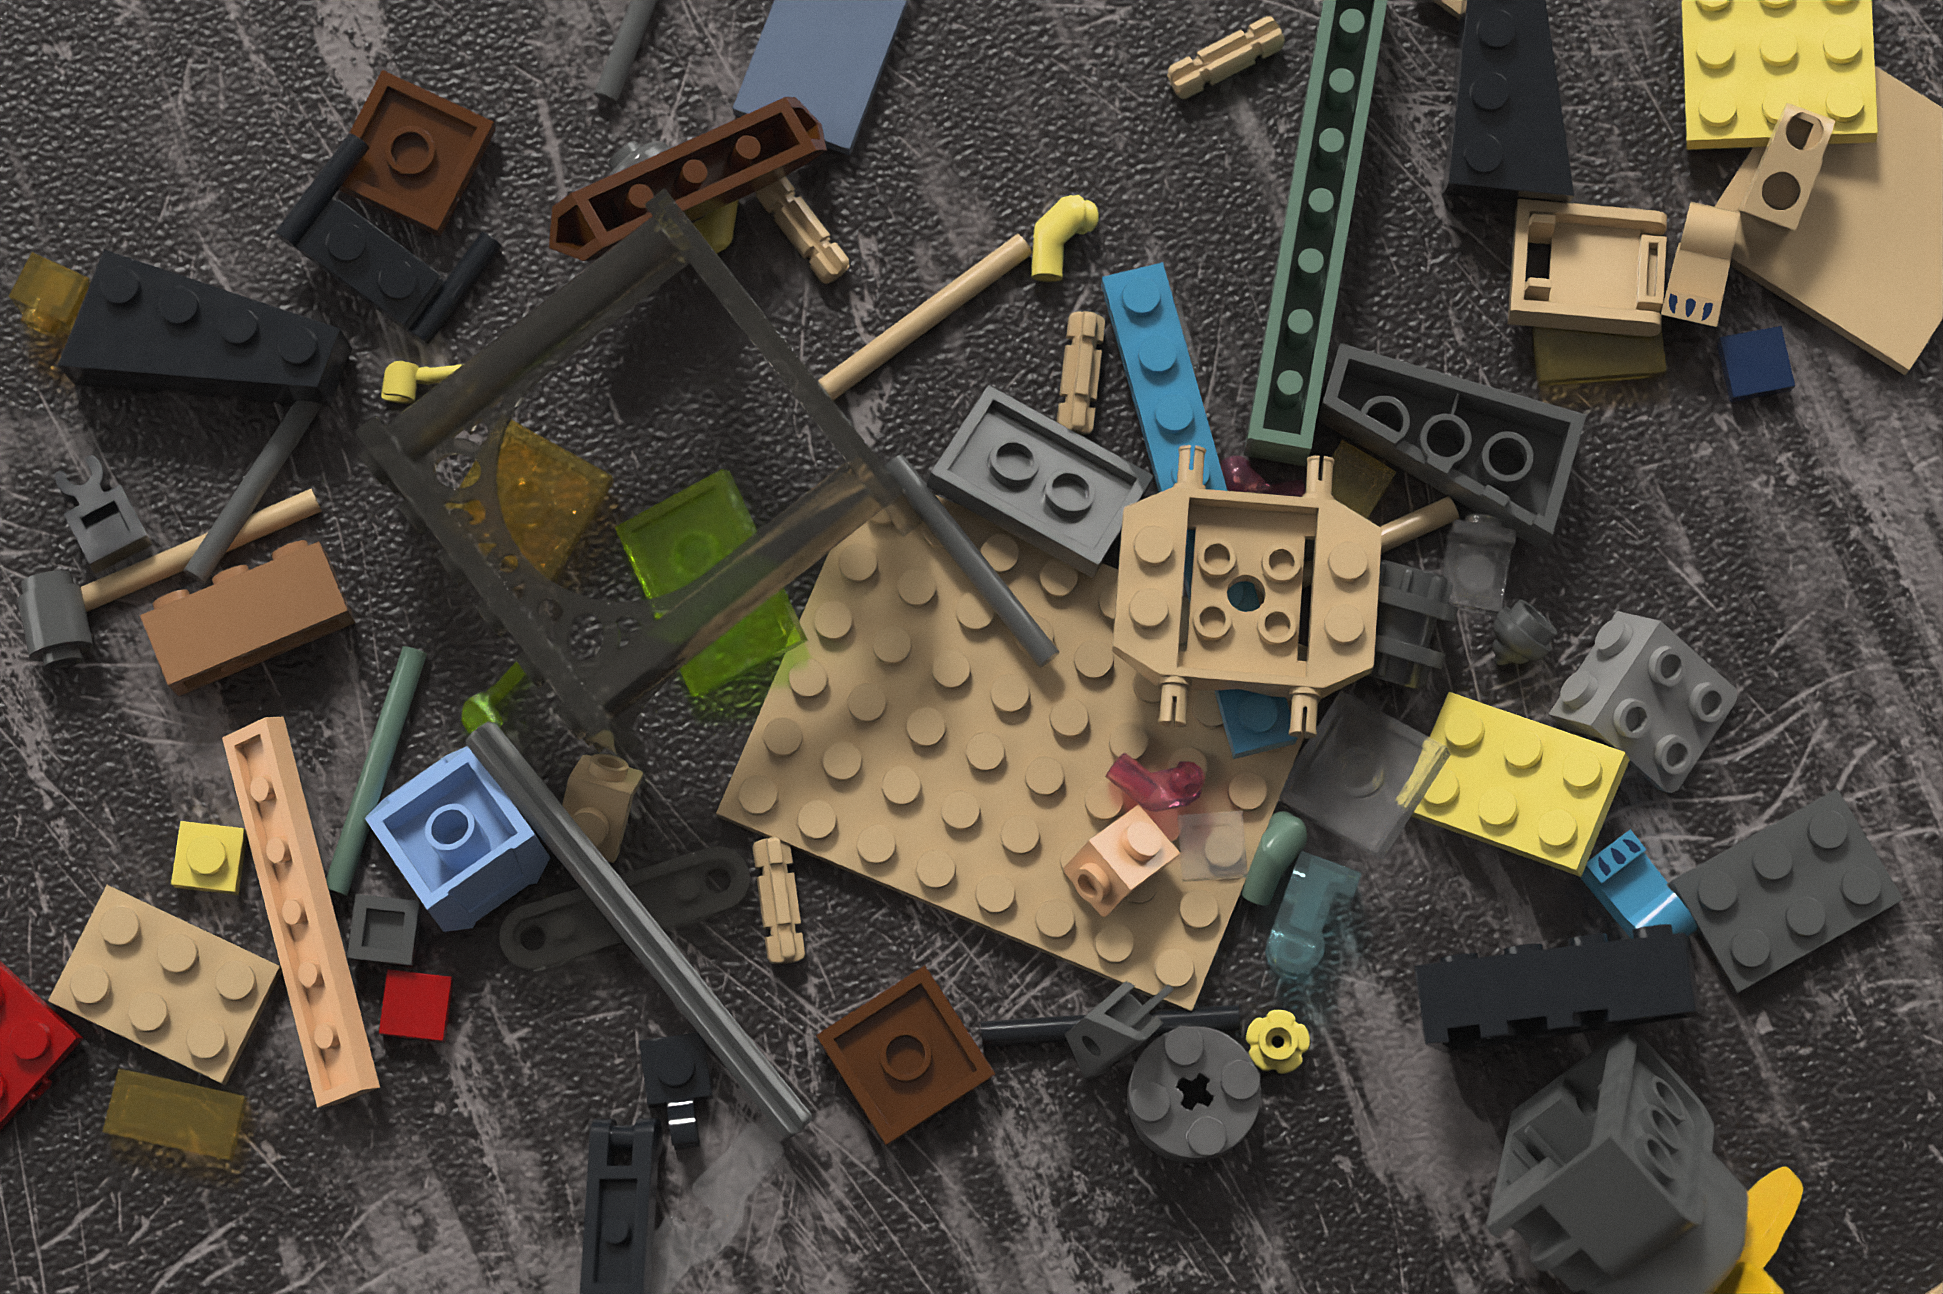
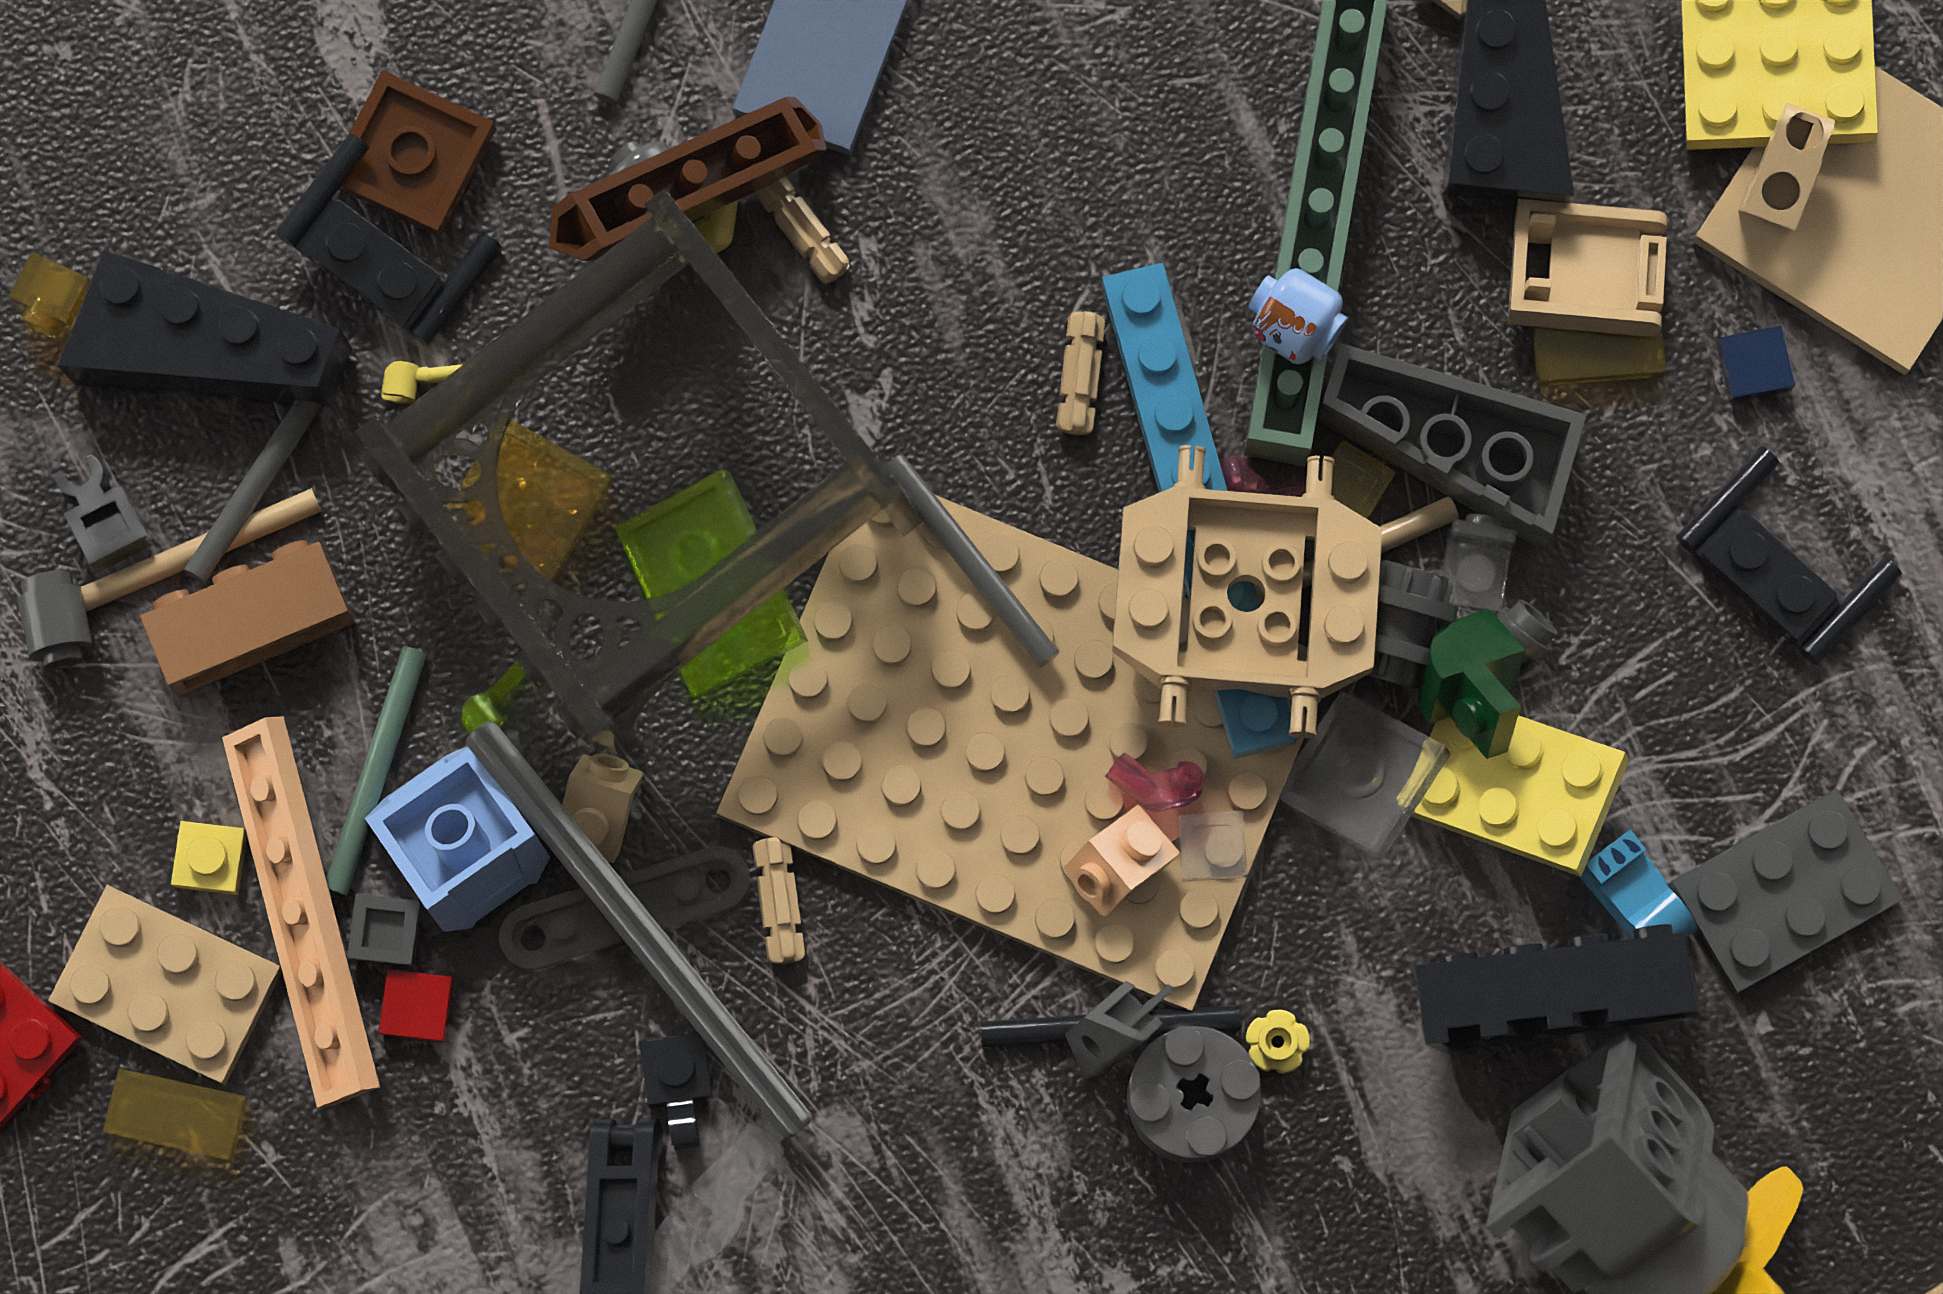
reddish brown plate [816,965,995,1147] -> none
tan bar [817,234,1032,401] -> none
plate [926,385,1154,578] -> none
light yellow arm [1032,195,1099,282] -> none
tan axle [1167,16,1285,99] -> none
sand green arm [1240,811,1307,905] -> none
clear light blue leg [1265,851,1362,980] -> none
light grey bracket [1548,611,1737,793] -> none
tan leg [1661,202,1740,327] -> none
none -> light blue head [1248,268,1348,364]
none -> dark green brick [1418,609,1525,759]
none -> black plate [1676,446,1902,665]

